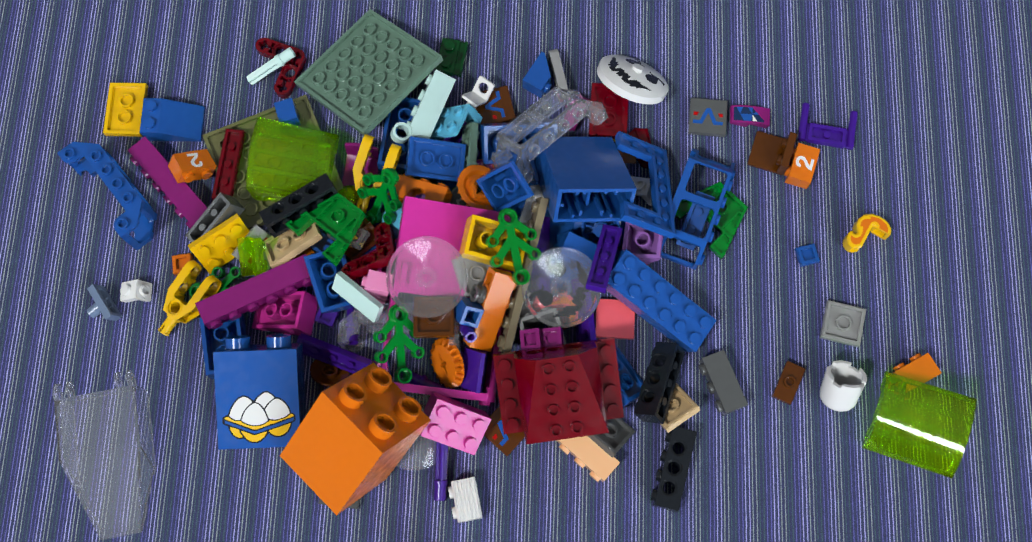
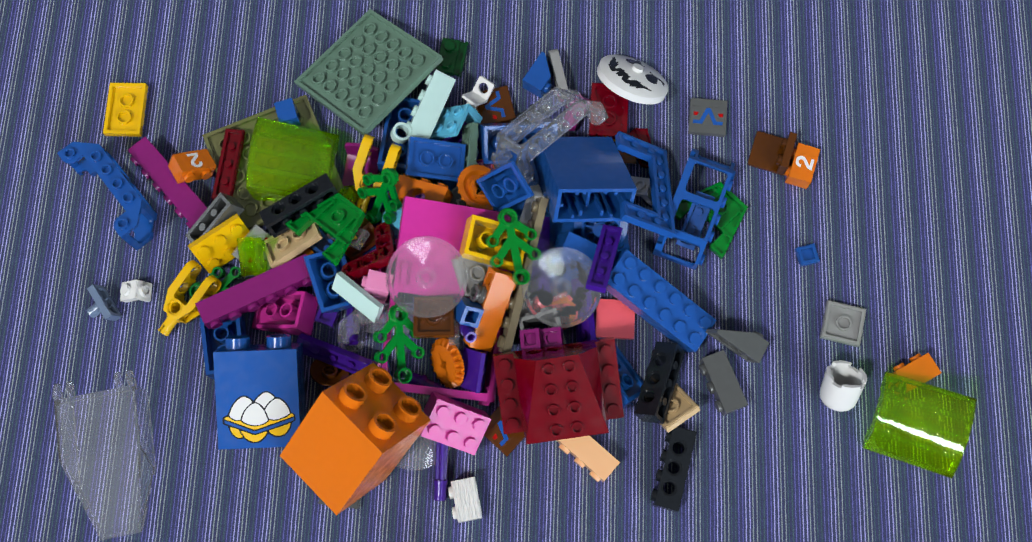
blue slope [140,98,205,142] -> none
orange tile [172,253,194,276] -> none
light aqua axle [247,47,296,85] -> none
dark red beam [255,38,306,98] -> none
dark grey tile [588,418,636,458] -> none
medium lavender slope [622,222,663,265] -> none
slope [730,105,770,128] -> none
reddish brown plate [771,361,806,405] -> none
dark purple plate [798,102,858,150] -> none
yellow animal [842,214,891,253] -> none
none -> dark grey slope [706,329,769,363]

